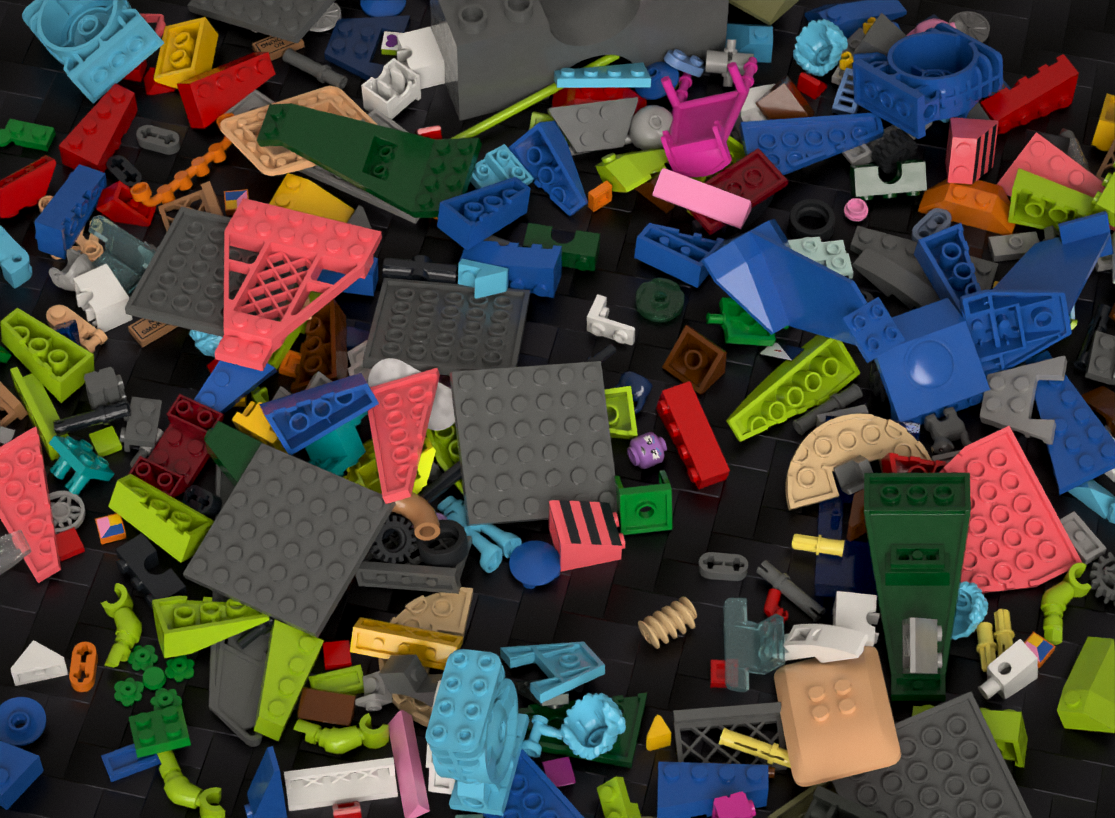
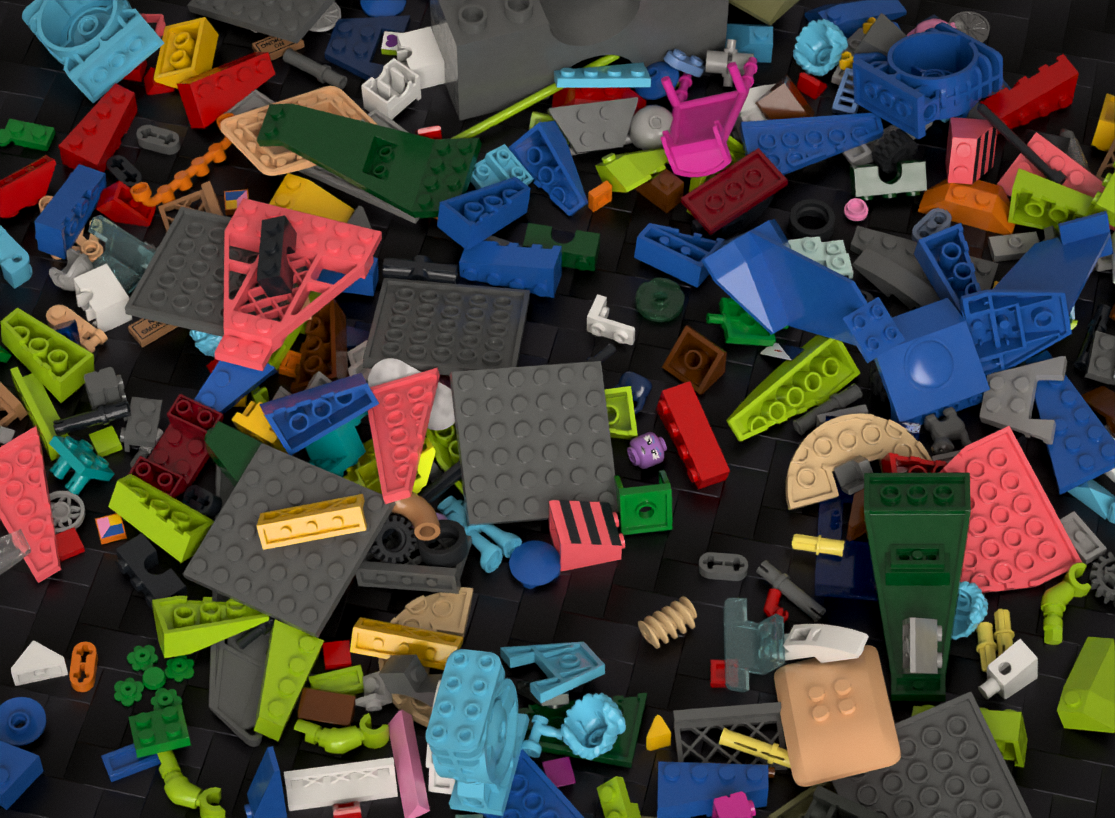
lime piece [101,583,142,668] -> none
medium azure slope [458,259,508,298] -> none
bright pink slope [653,168,751,229] -> none
white piece [832,591,880,647] -> none
tile [1024,632,1056,668] -> none
none -> black arch [257,215,297,297]
none -> yellow fence [257,494,367,550]
none -> black piece [977,104,1068,185]

